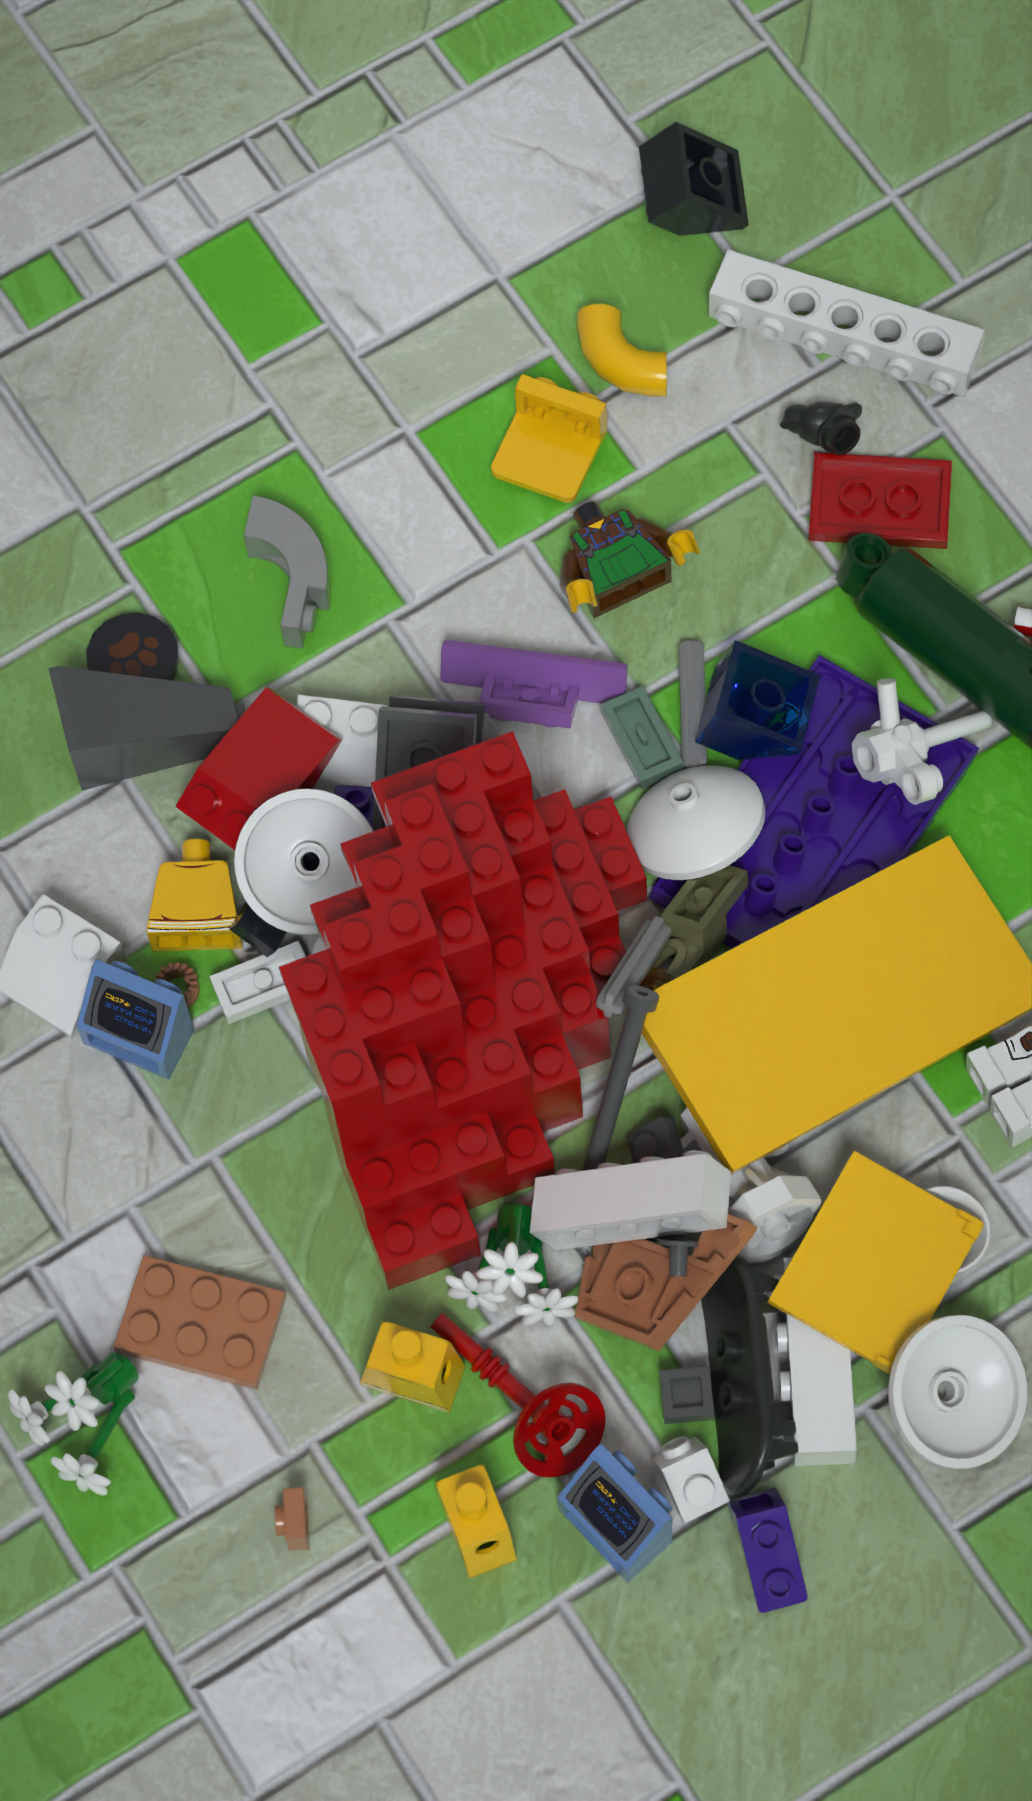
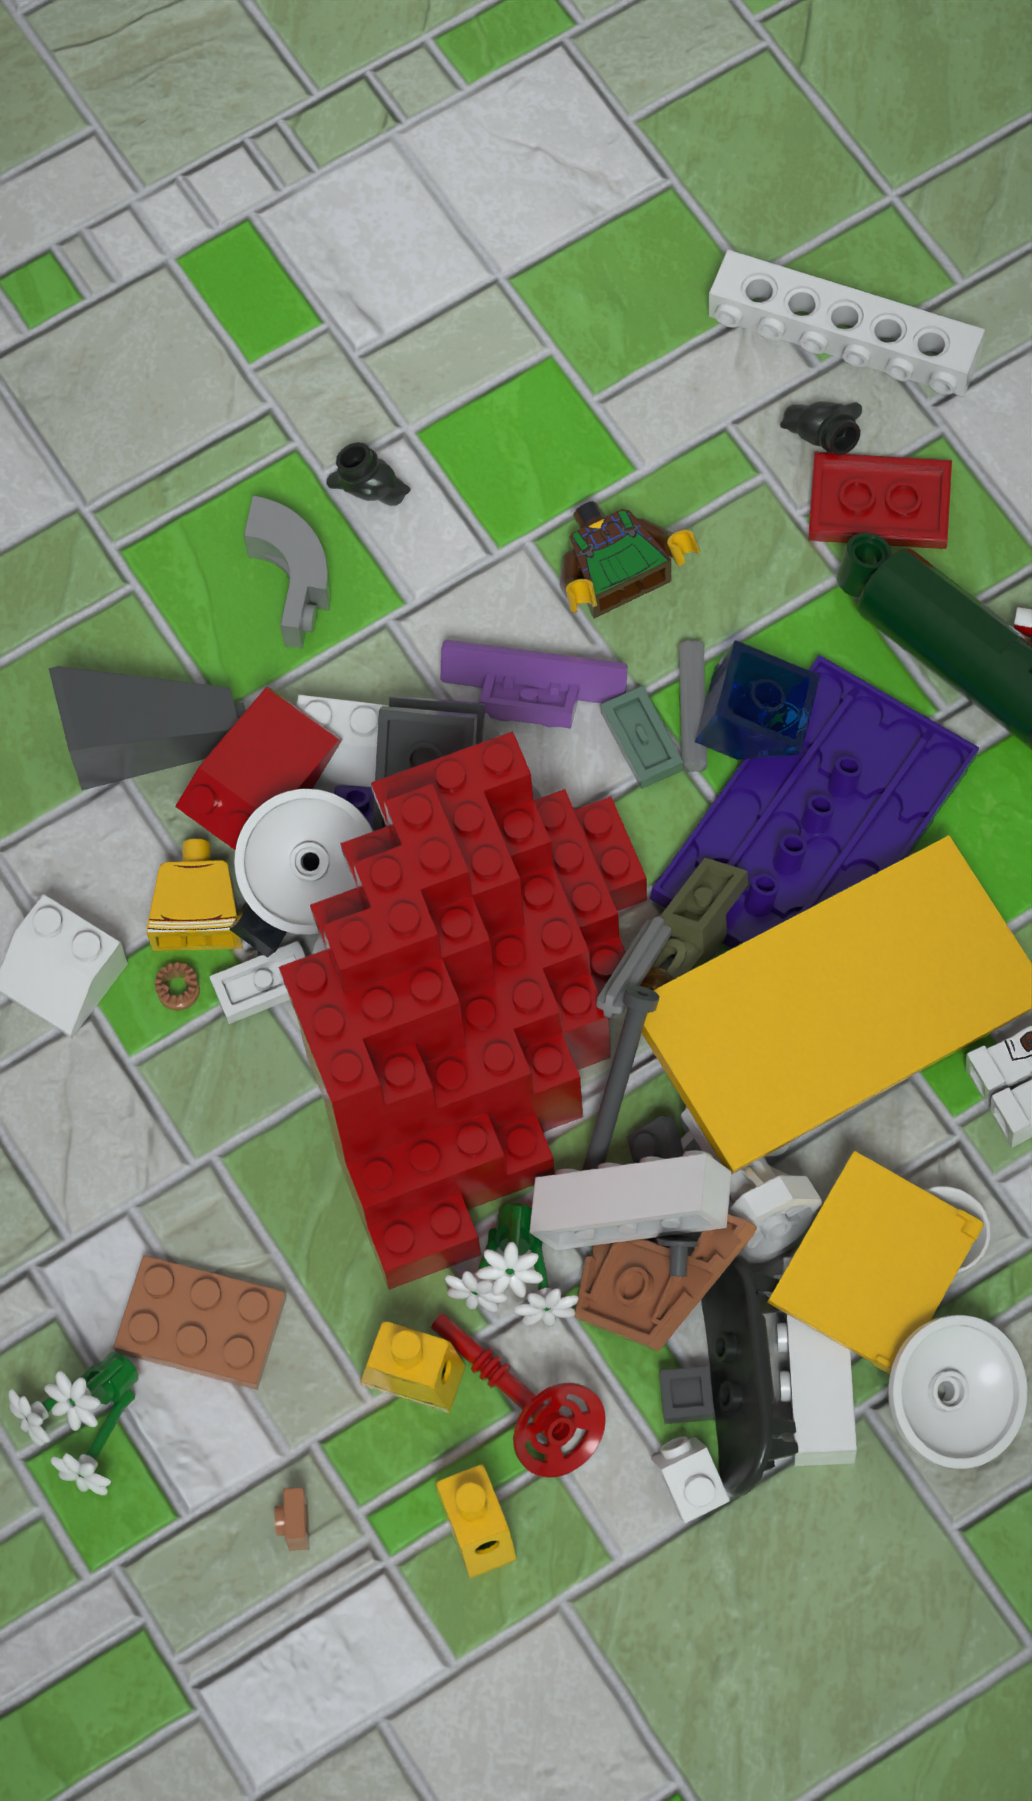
slope [76,959,194,1080] -> none
black tile [86,612,179,681] -> none
yellow bracket [491,374,608,503] -> none
slope [557,1443,673,1583] -> none
yellow cylinder [577,304,667,397] -> none
white dish [626,766,765,880] -> none
black slope [639,122,749,236] -> none
dark purple bracket [727,1487,808,1613] -> none
white piece [852,678,993,805] -> none
none -> pearl dark grey animal [326,442,411,506]

